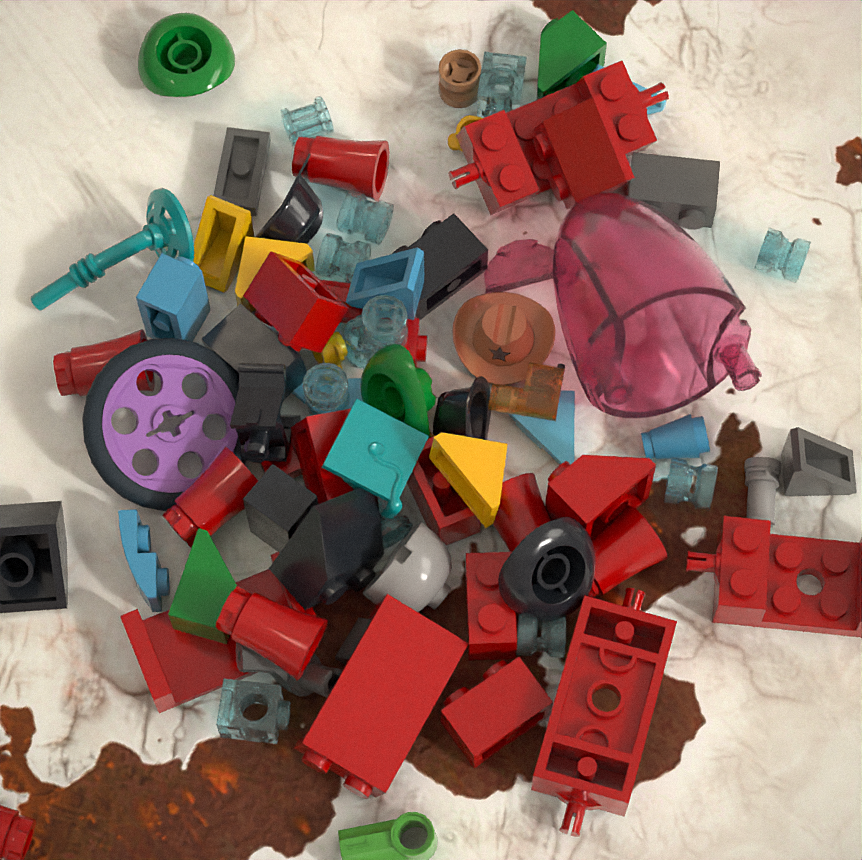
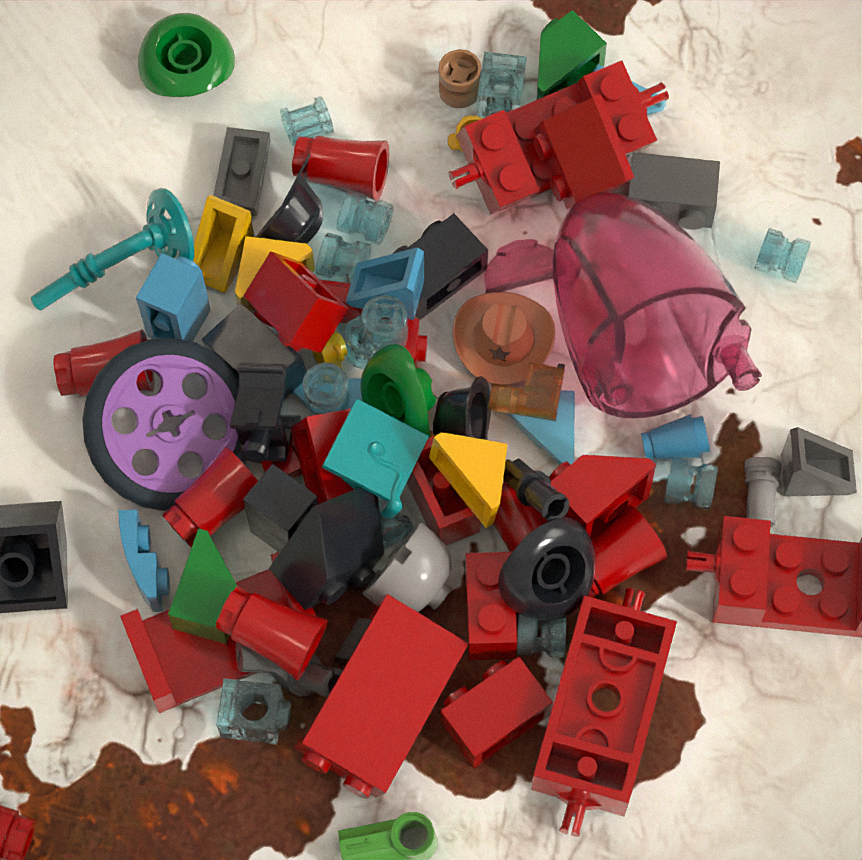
none -> black axle [503,458,569,522]

